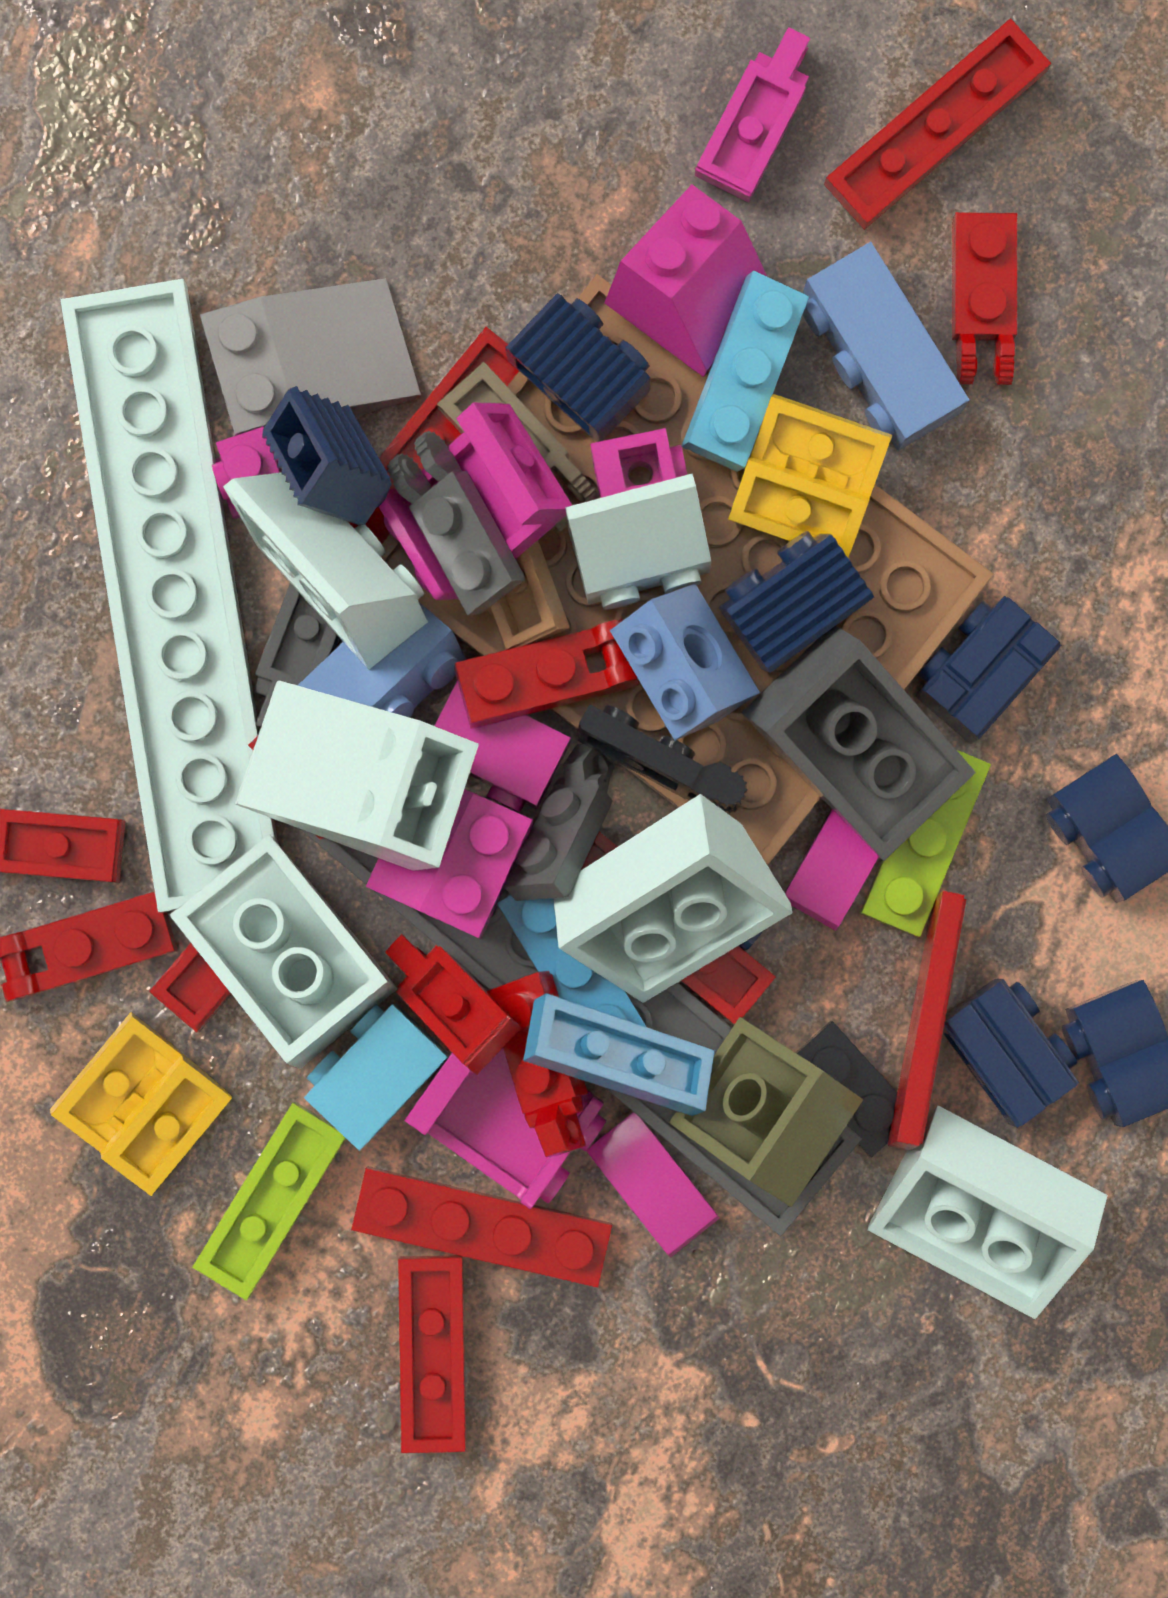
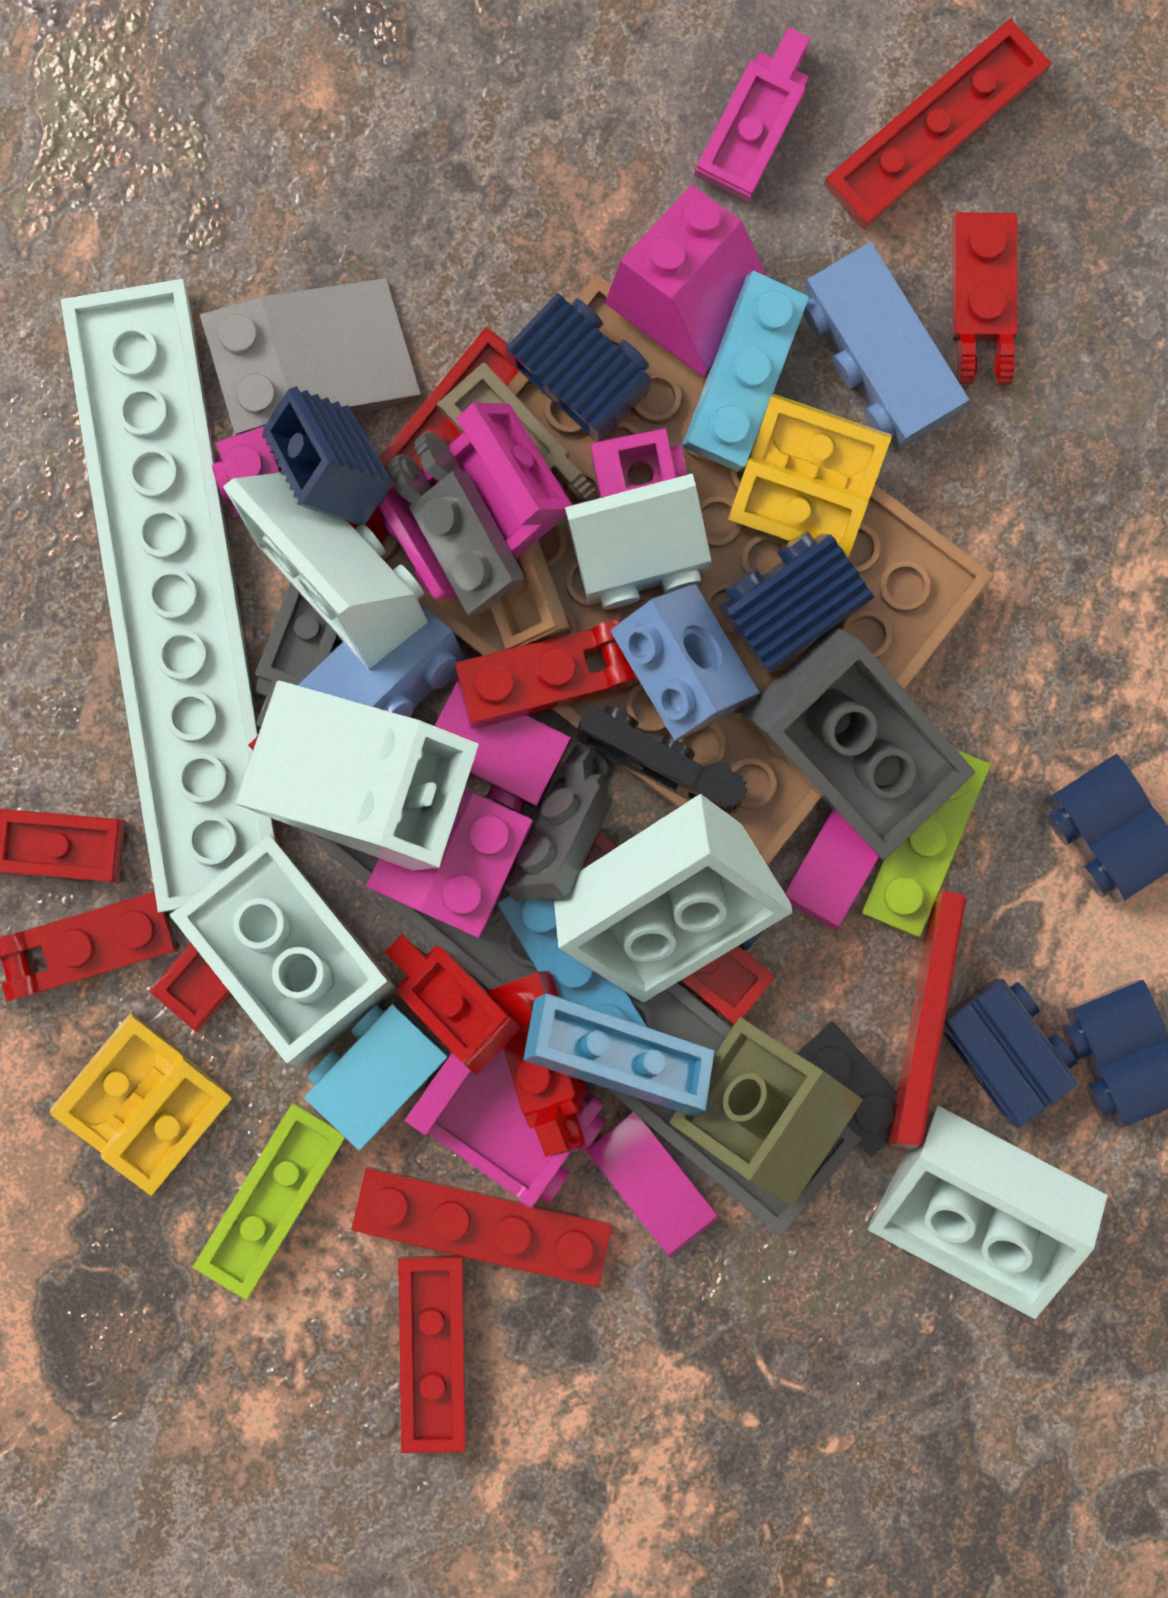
dark blue brick [916,596,1062,744] -> none

